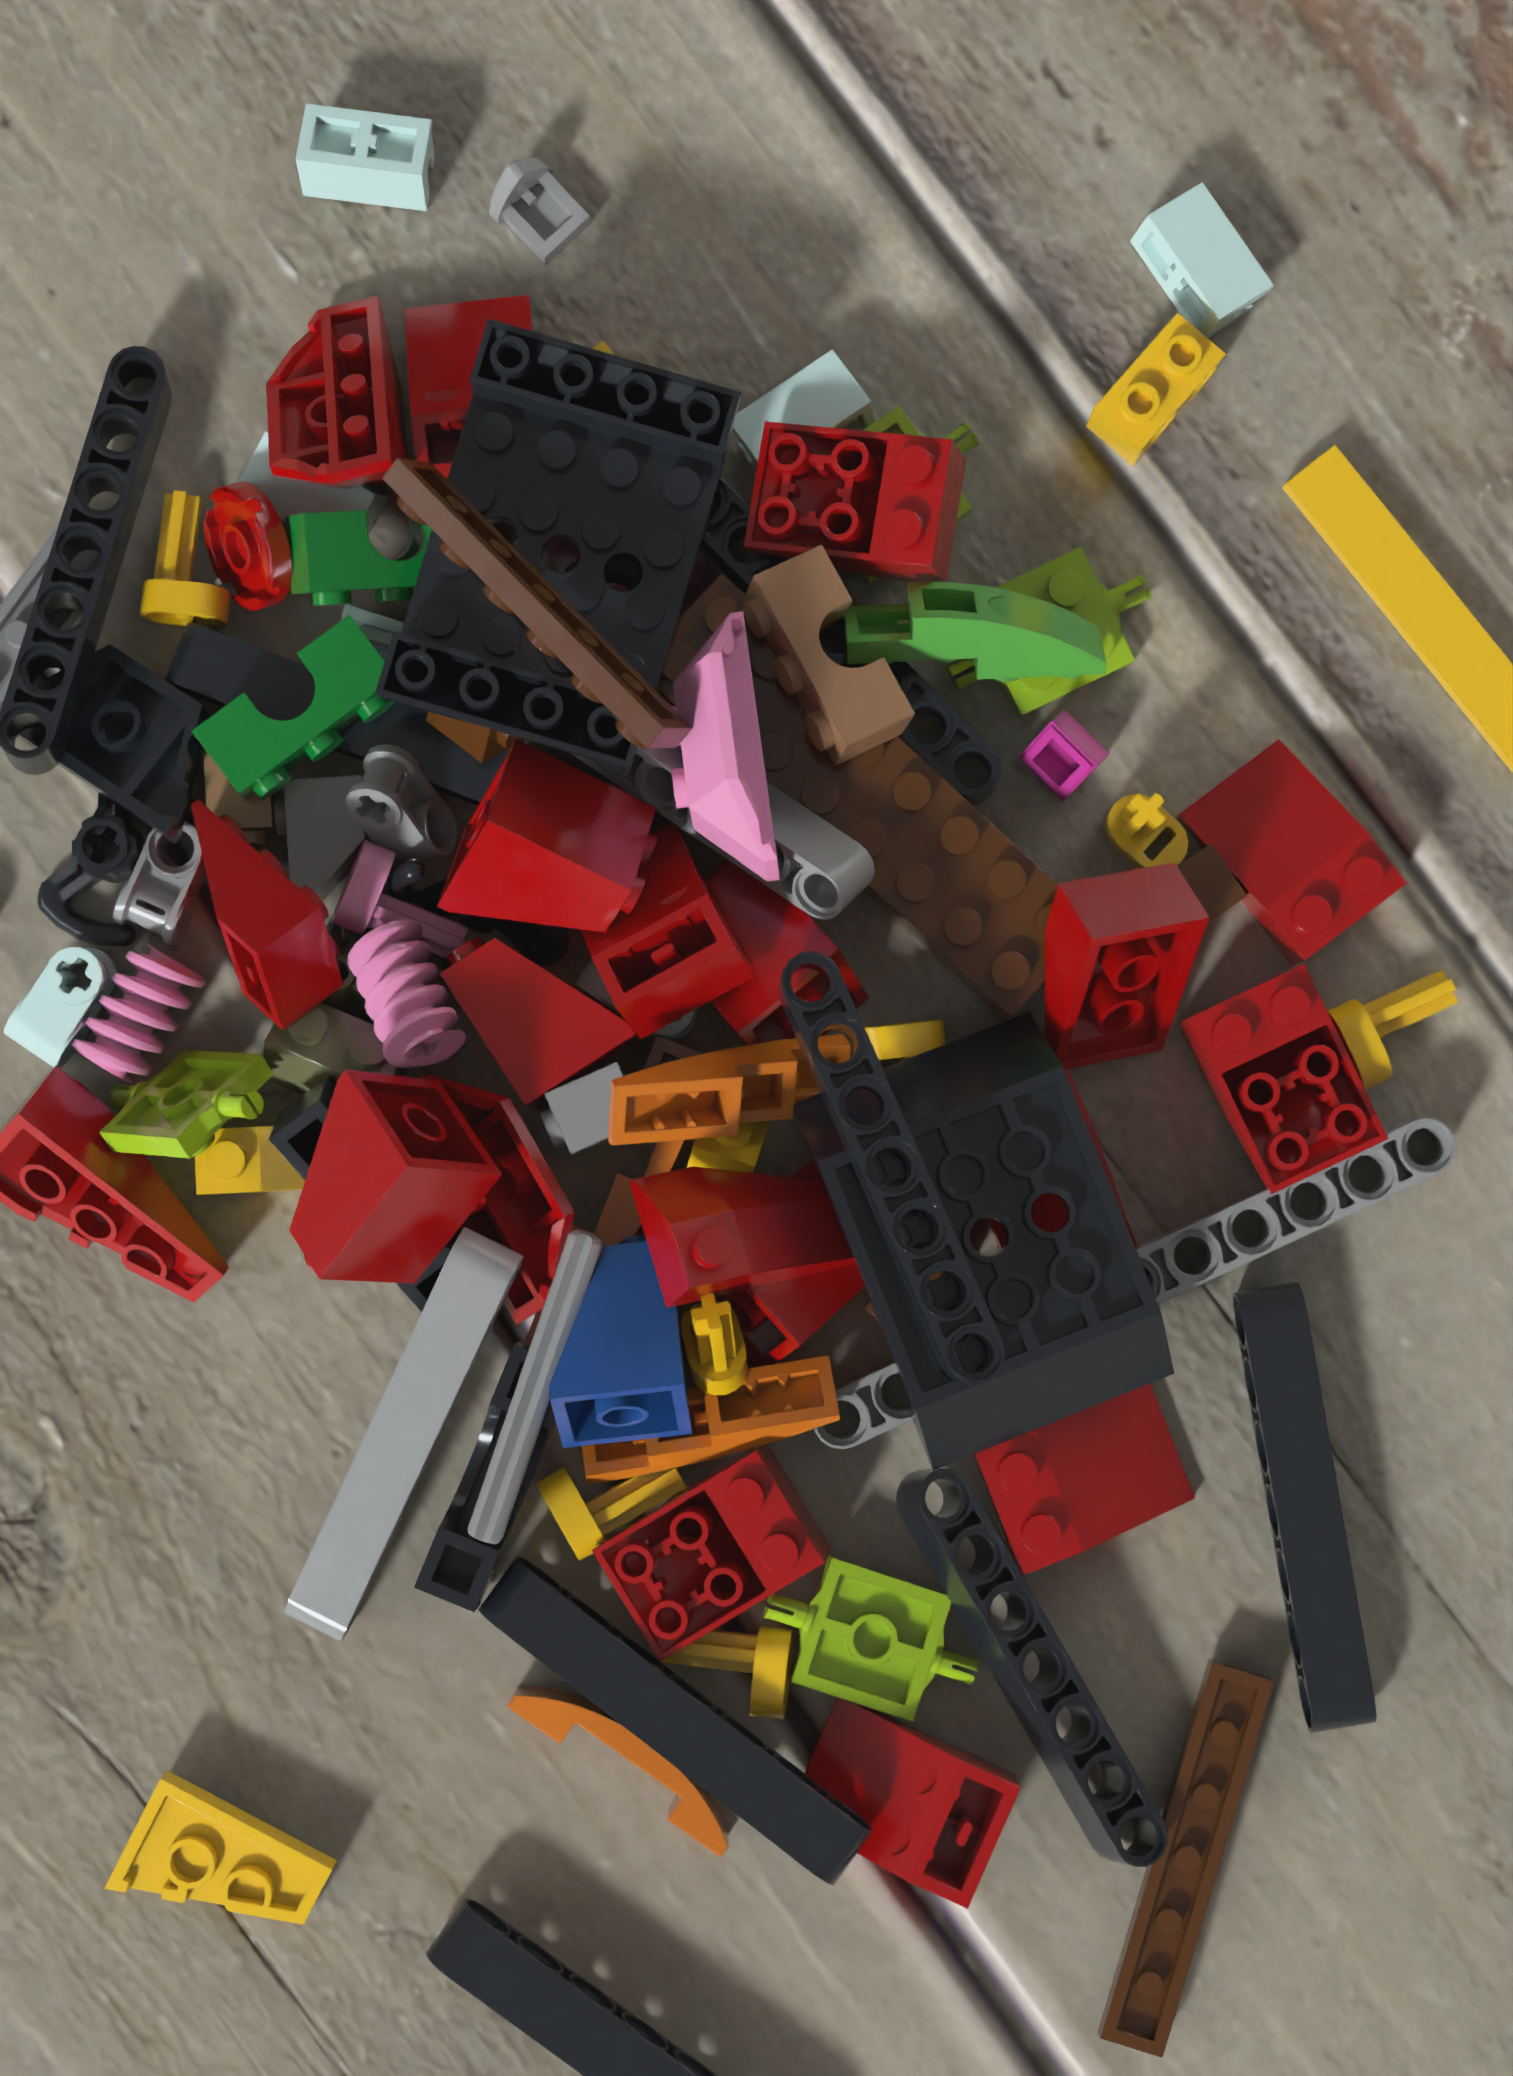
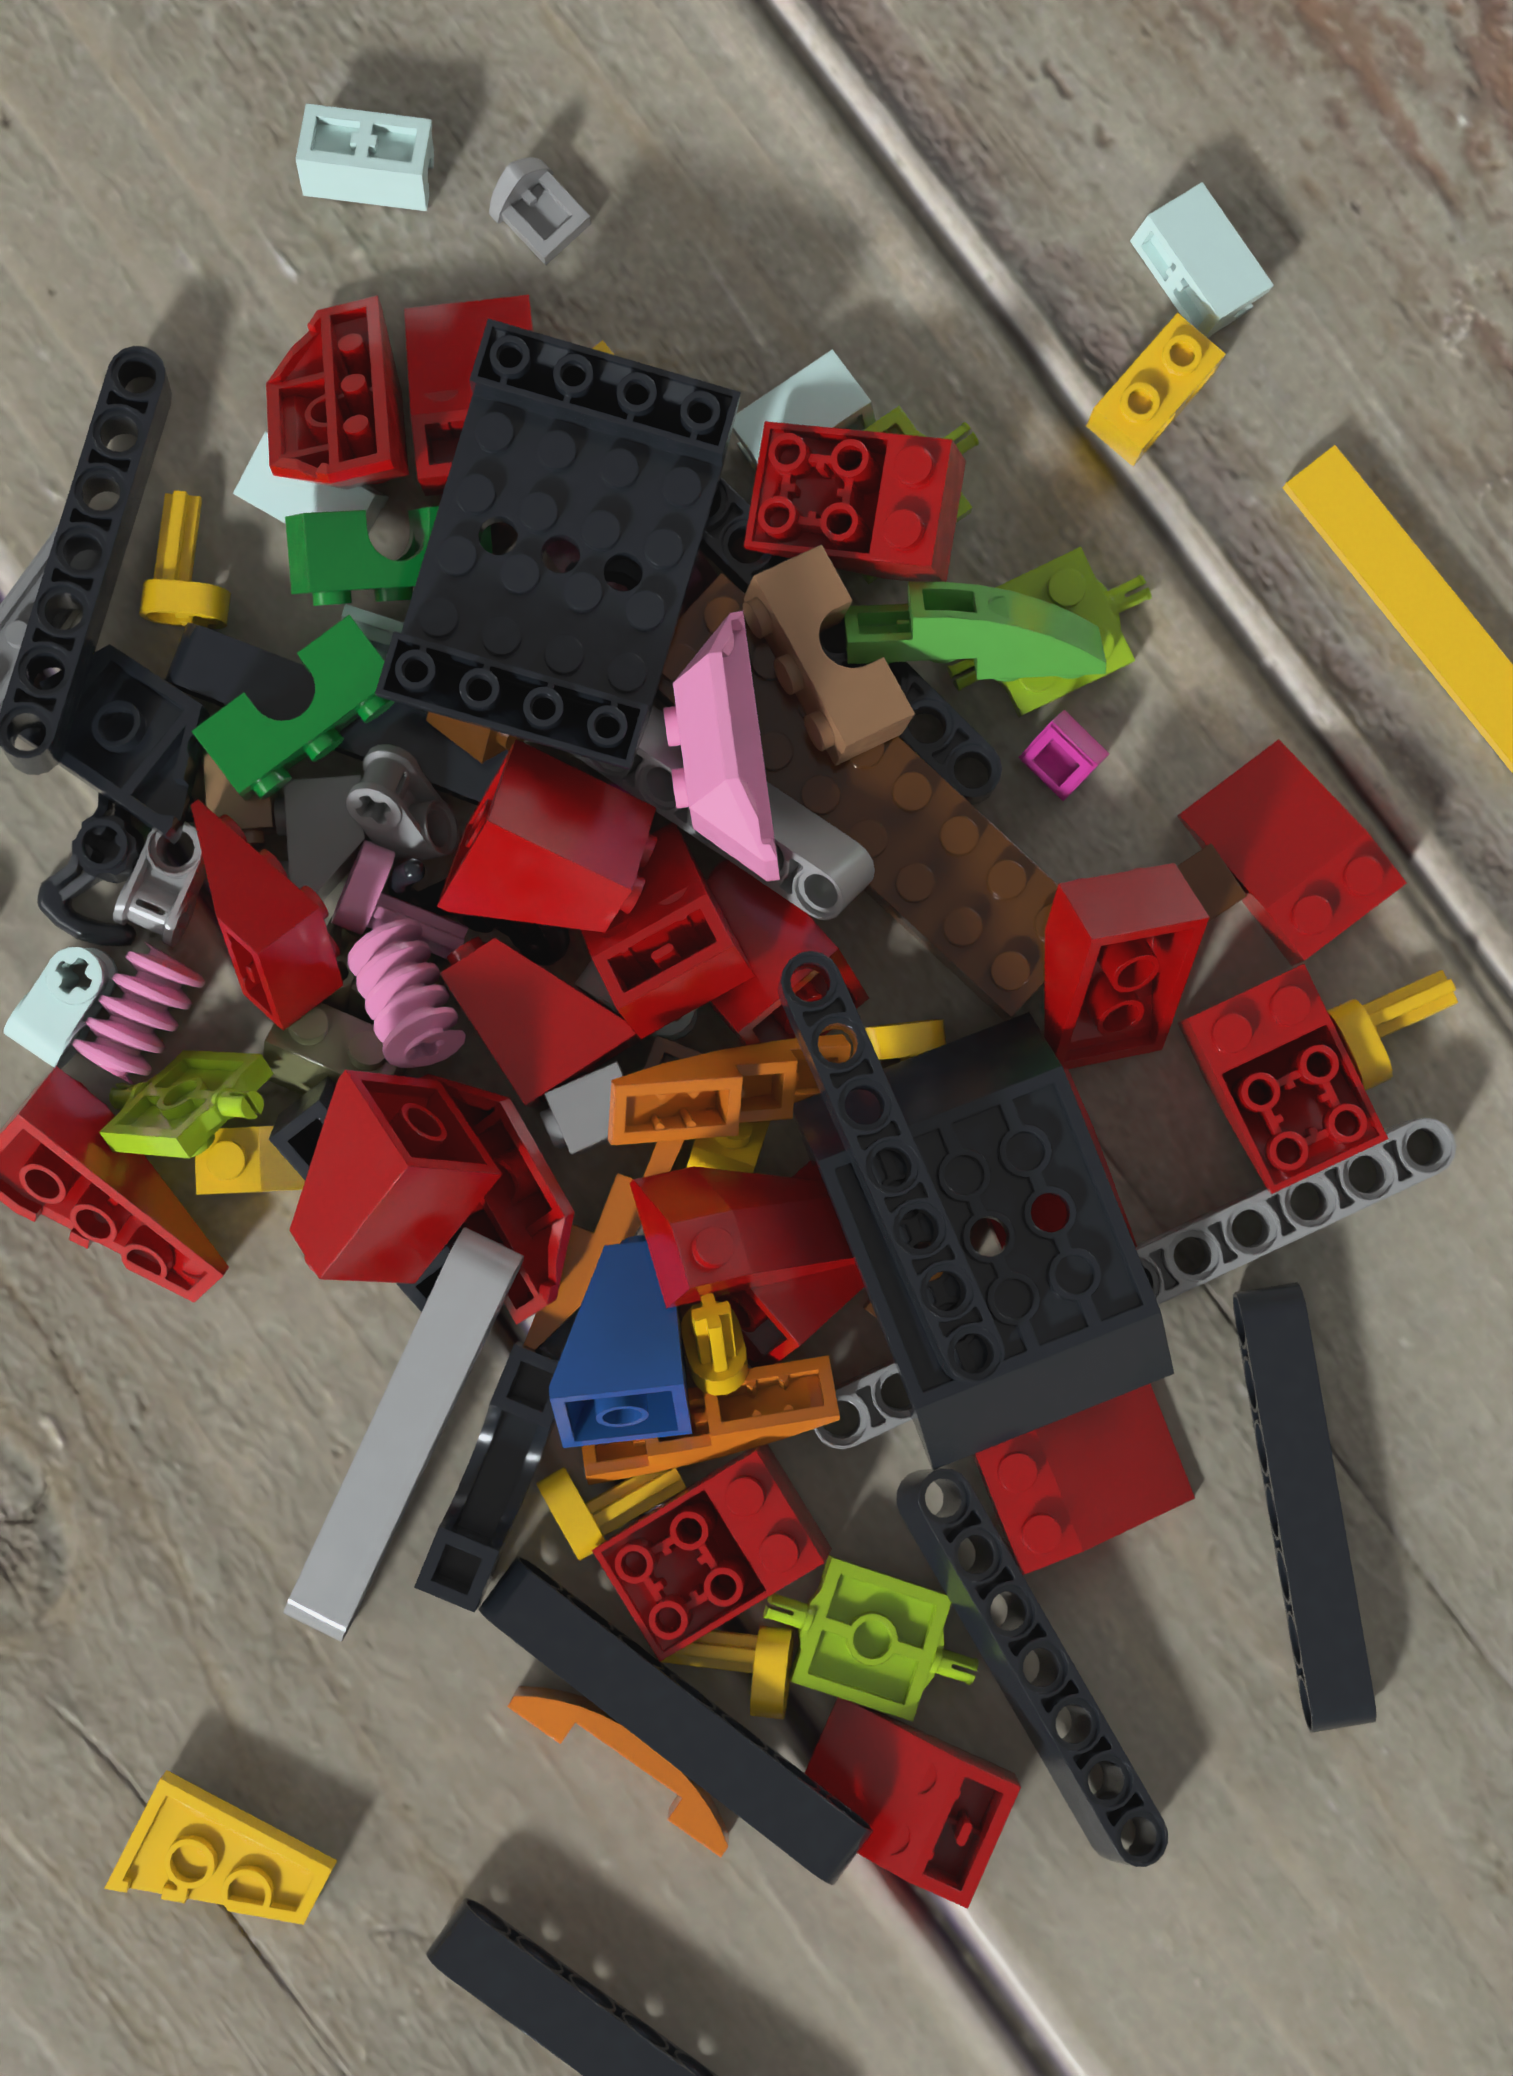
red tile [203,481,292,611] -> none
reddish brown plate [382,458,692,749] -> none
light grey axle [468,1230,604,1544] -> none
reddish brown plate [1098,1659,1274,2058] -> none
yellow piece [1104,792,1188,868] -> none

